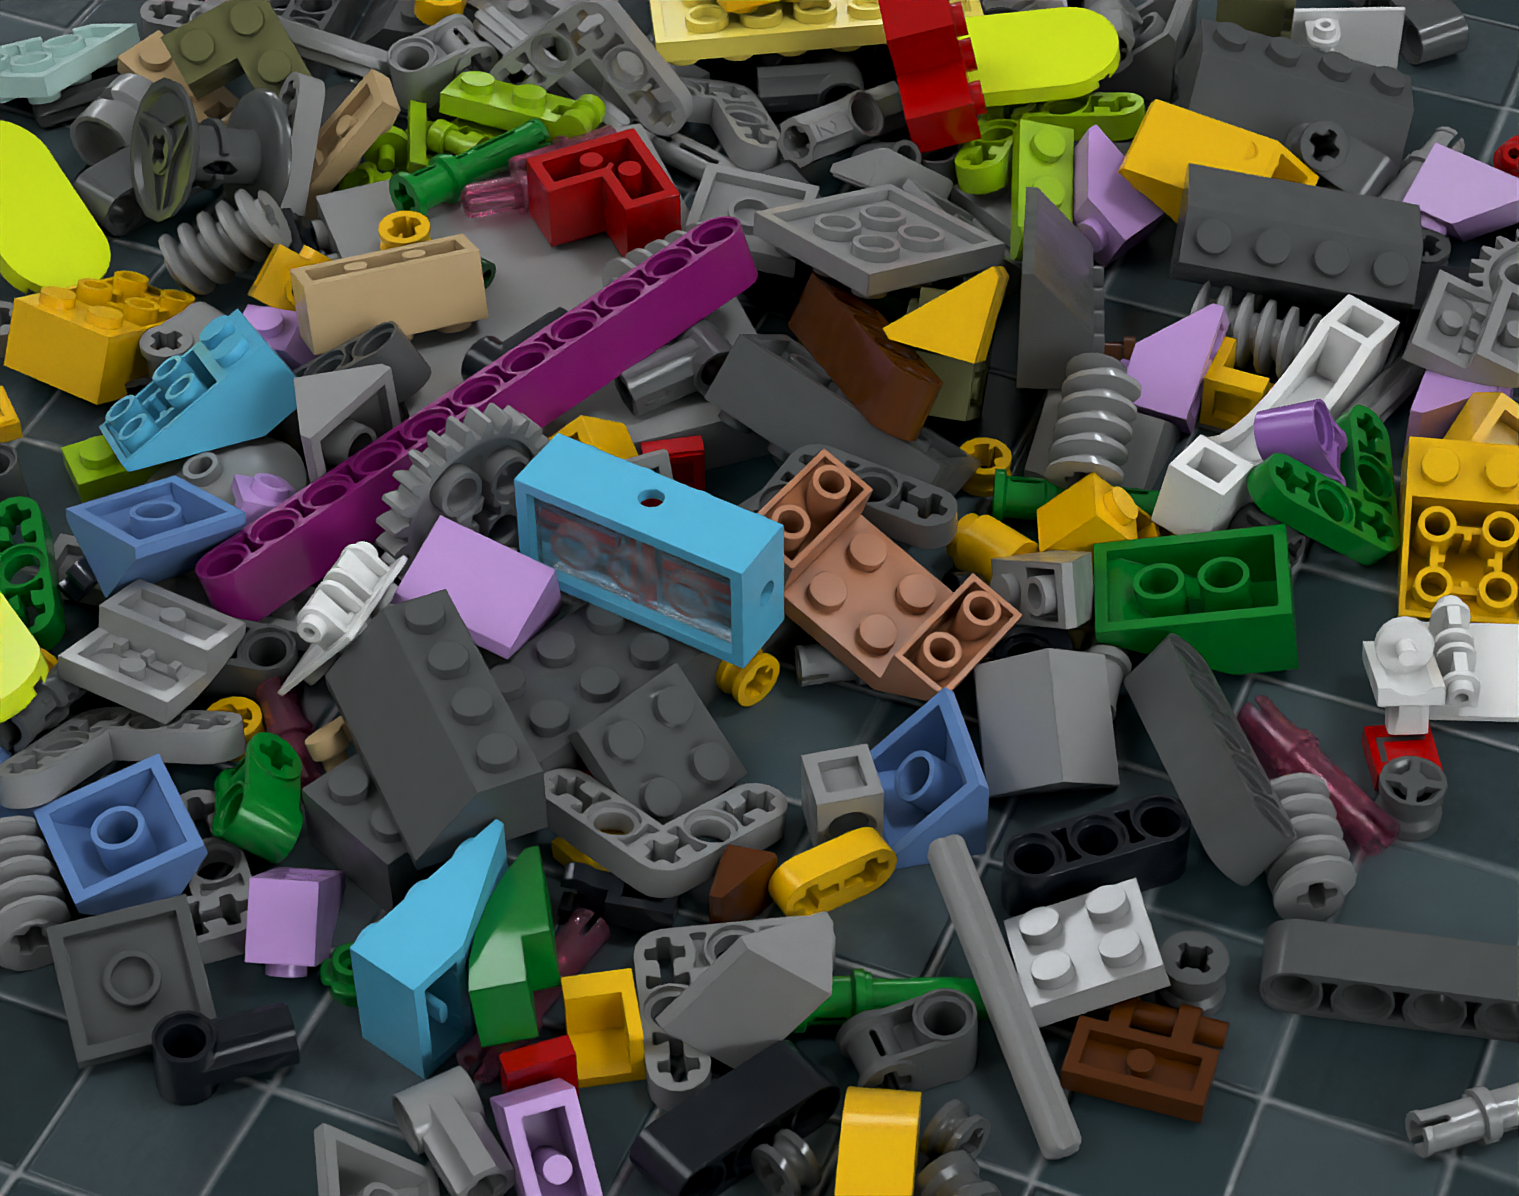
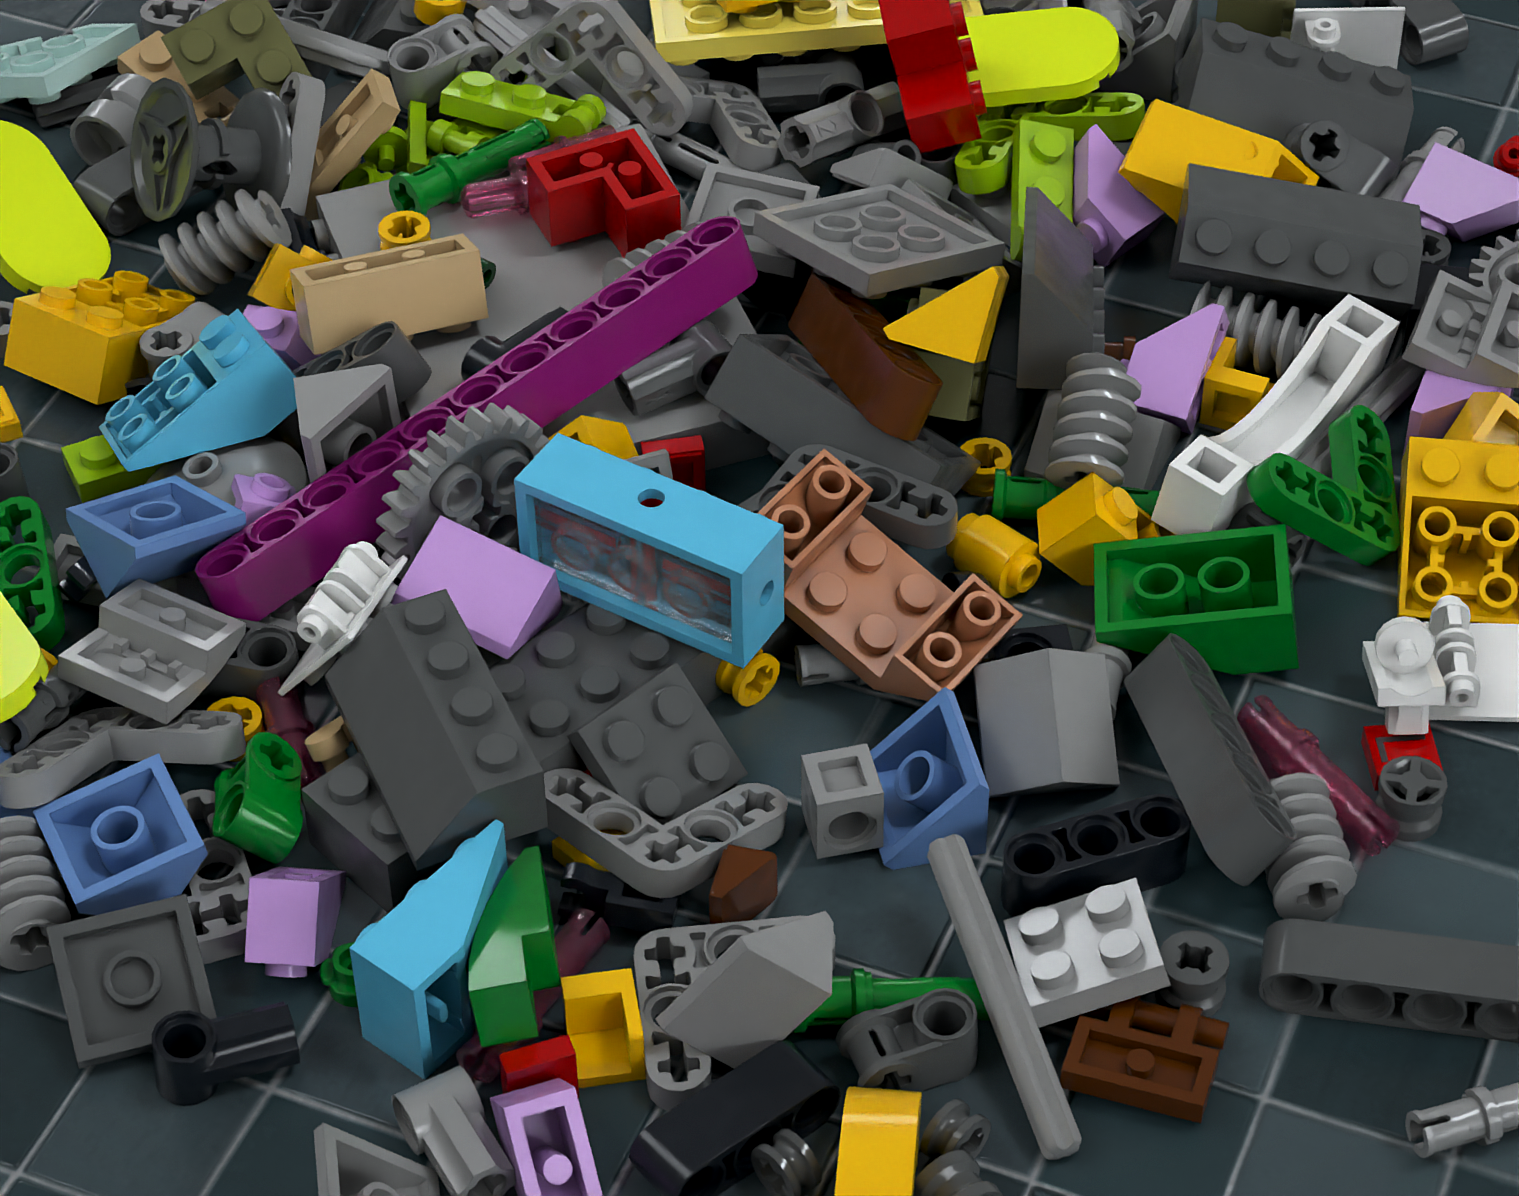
yellow beam [768,827,897,917] -> none
light grey slope [990,550,1095,629] -> none
medium lavender piece [1254,399,1347,486] -> none

